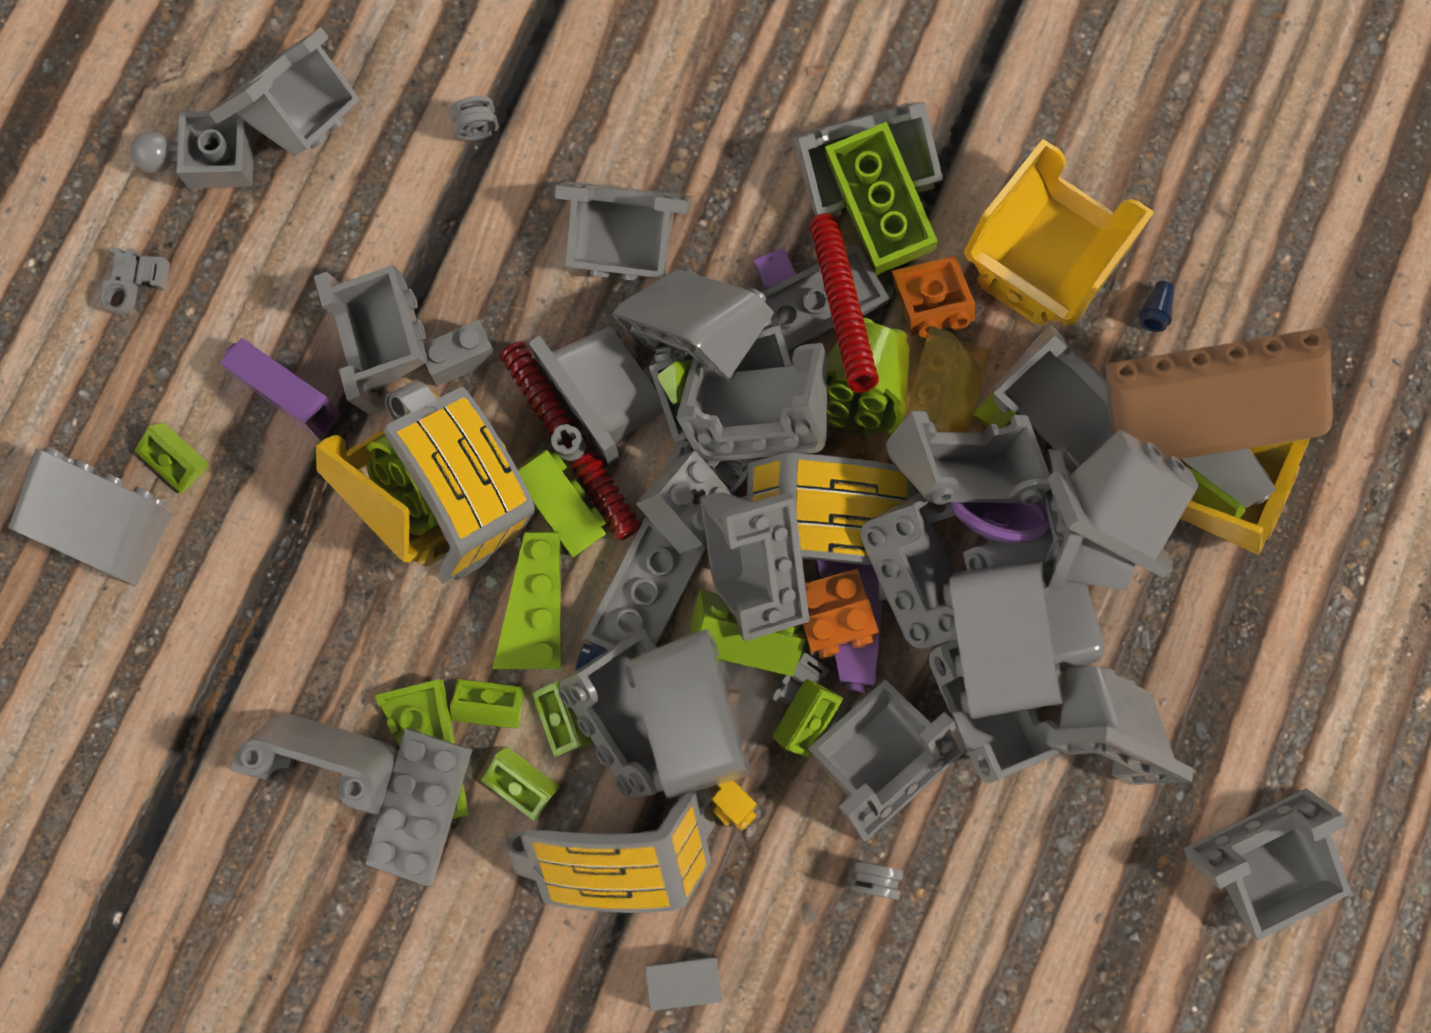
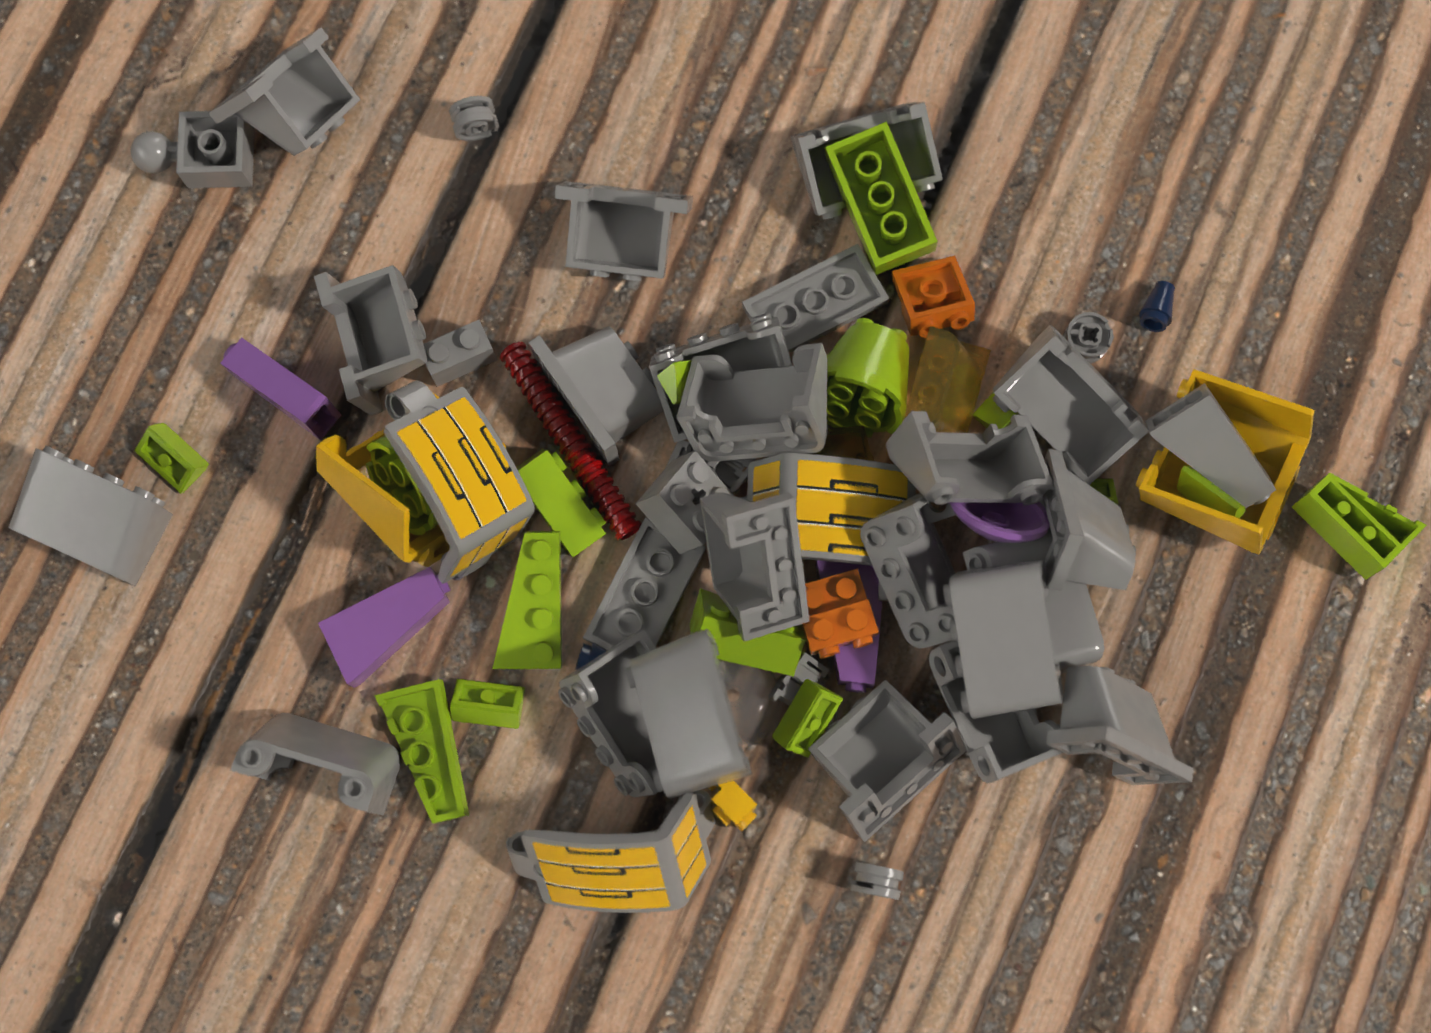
light grey piece [100,248,170,315] -> none
light grey plate [365,729,473,886] -> none
lime slope [480,747,560,821] -> none
lime slope [532,680,593,758] -> none
light grey bush [551,424,586,461] -> none
light grey windscreen [612,268,774,379] -> none
light grey panel [645,956,722,1011] -> none
medium lavender tile [754,248,796,290] -> none
red piece [810,213,879,393] -> none
yellow windscreen [964,139,1154,326] -> none
light grey windscreen [1047,429,1198,578] -> none
medium nougat windscreen [1106,327,1333,459] -> none
light grey windscreen [1183,788,1352,940] -> none
none -> medium lavender slope [318,567,451,688]
none -> light grey wheel [1063,312,1114,364]
none -> lime wedge [1291,473,1427,580]

